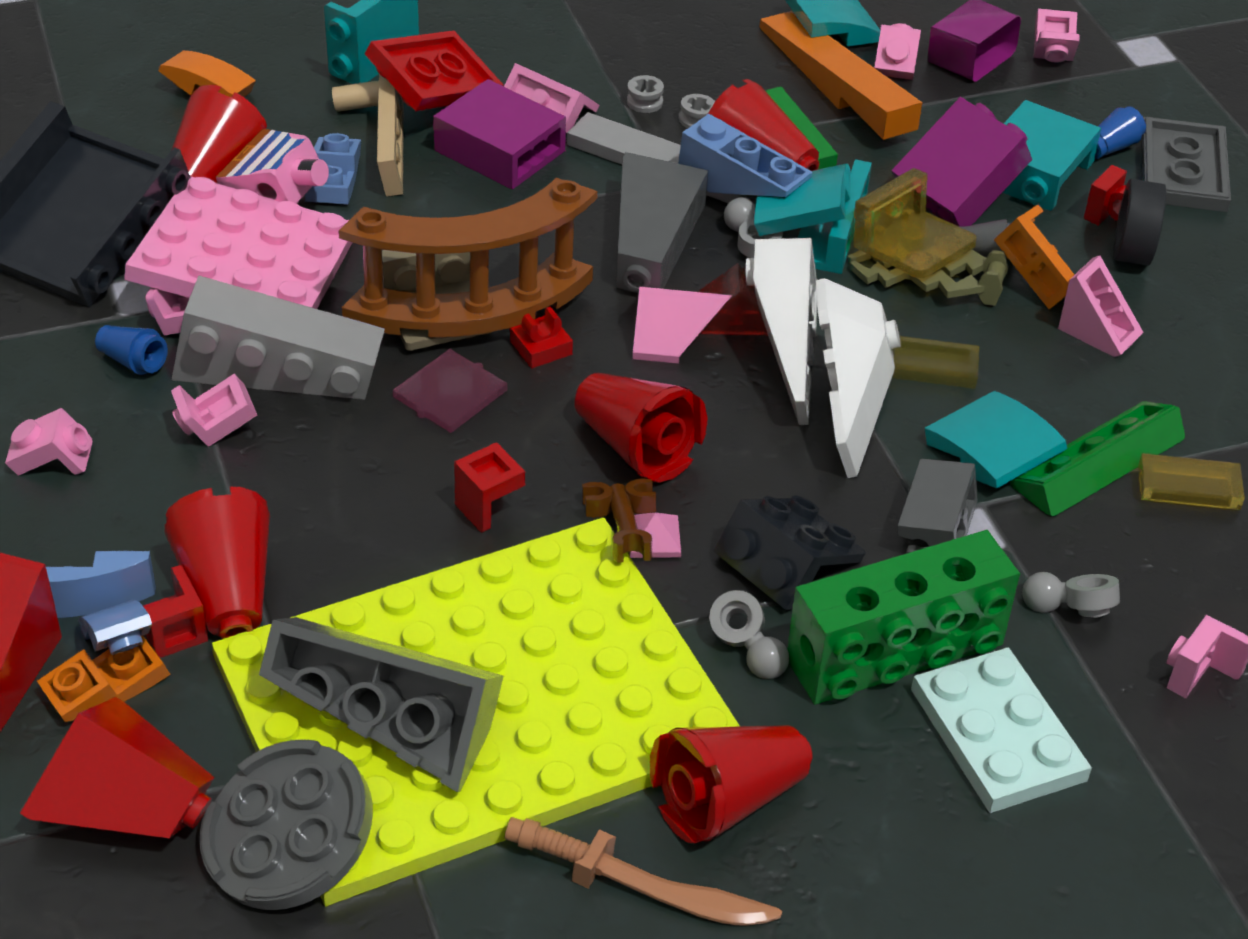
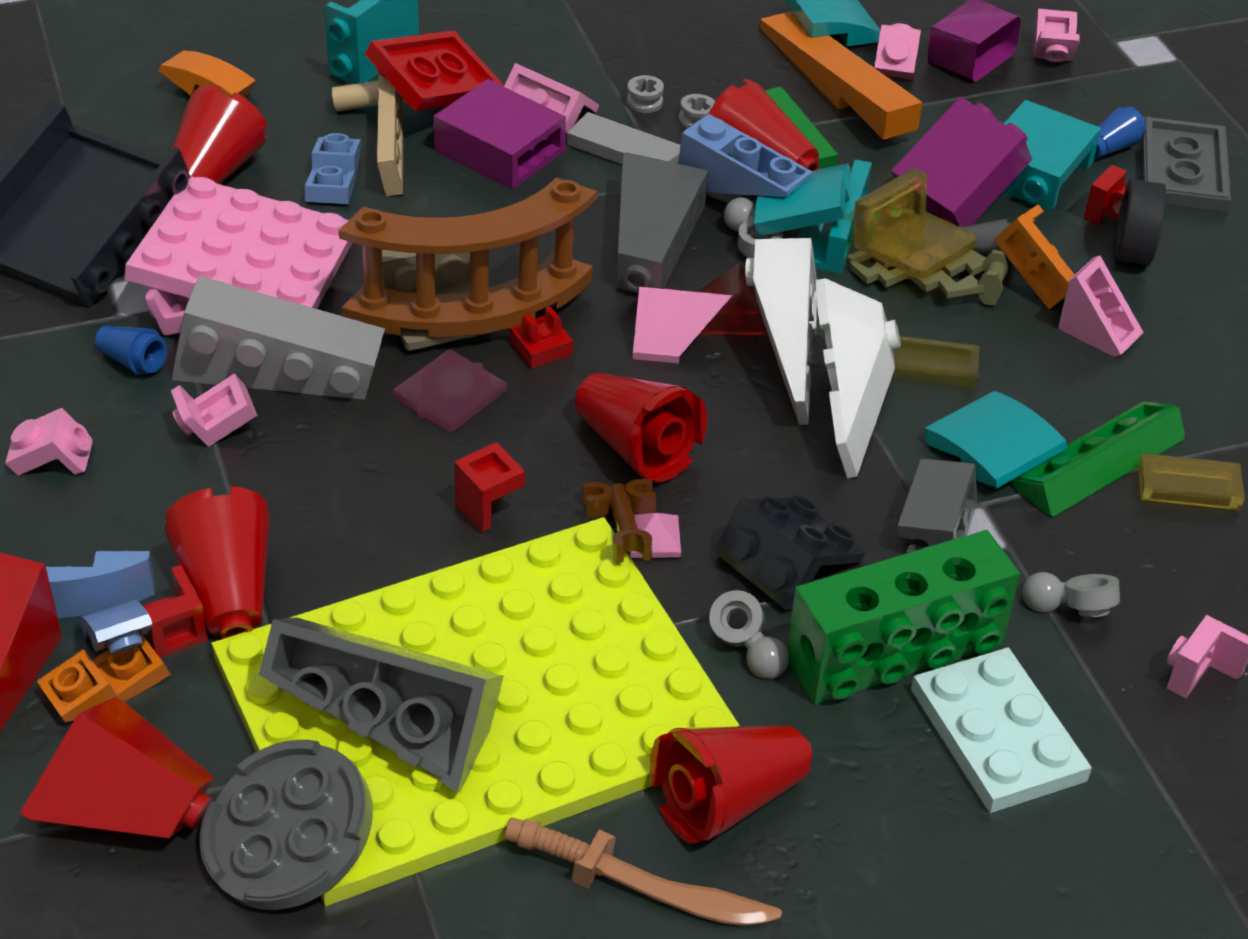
torso [216,129,329,203] -> none

